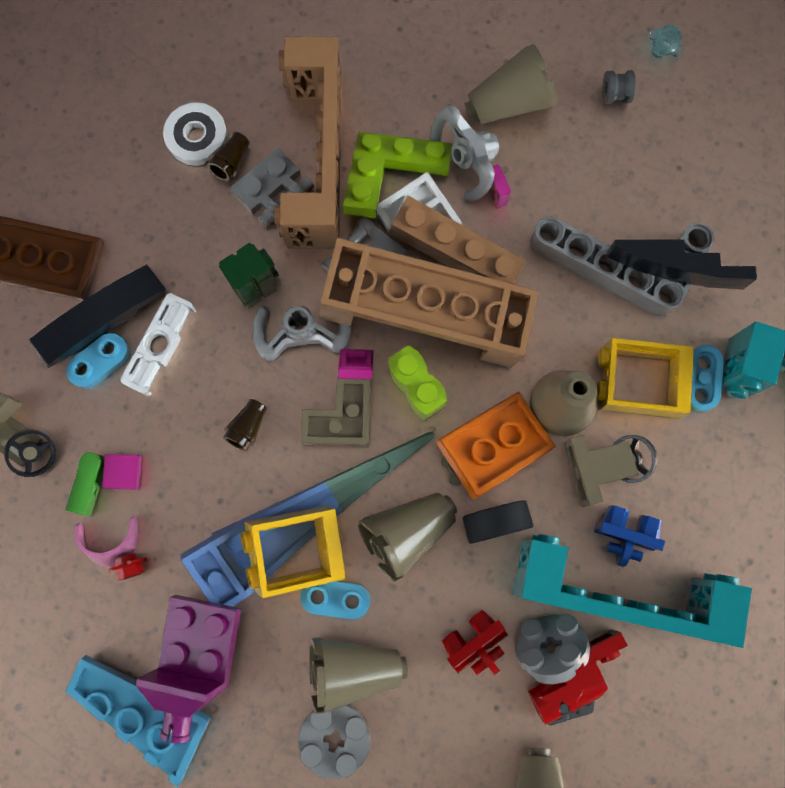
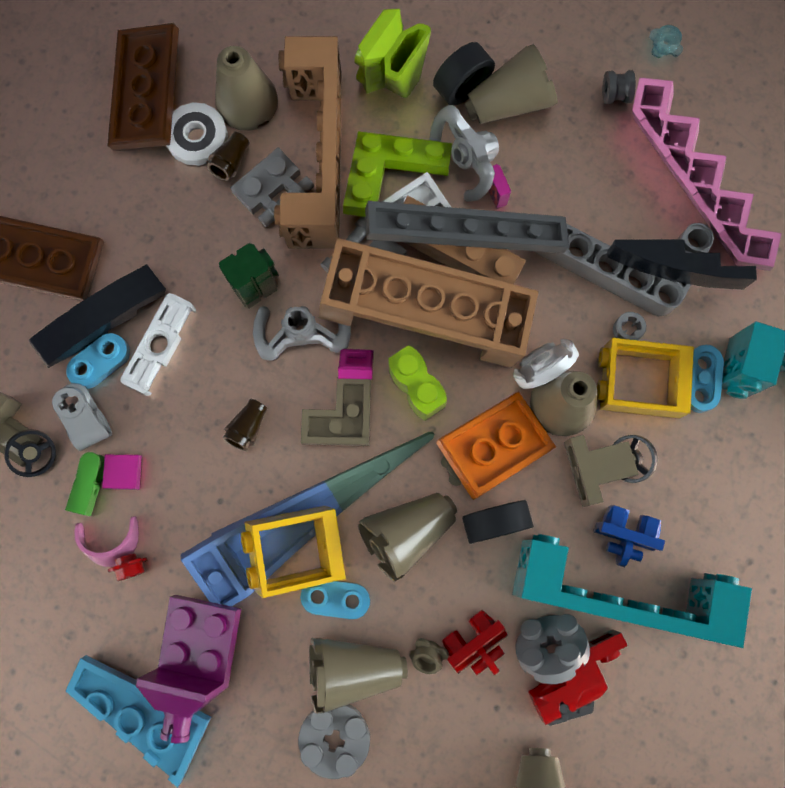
none -> light grey piece [52,383,112,451]
none -> reddish brown tile [107,23,179,151]
none -> dark tan cone [215,46,278,130]
none -> lime piece [354,9,431,98]
none -> dark grey plate [365,201,569,253]
none -> dark tan plate [409,638,449,674]
none -> black tyre [433,42,495,106]
none -> white tile [513,339,579,389]
none -> light grey bush [613,312,646,340]
none -> bright pink brick [632,78,782,271]

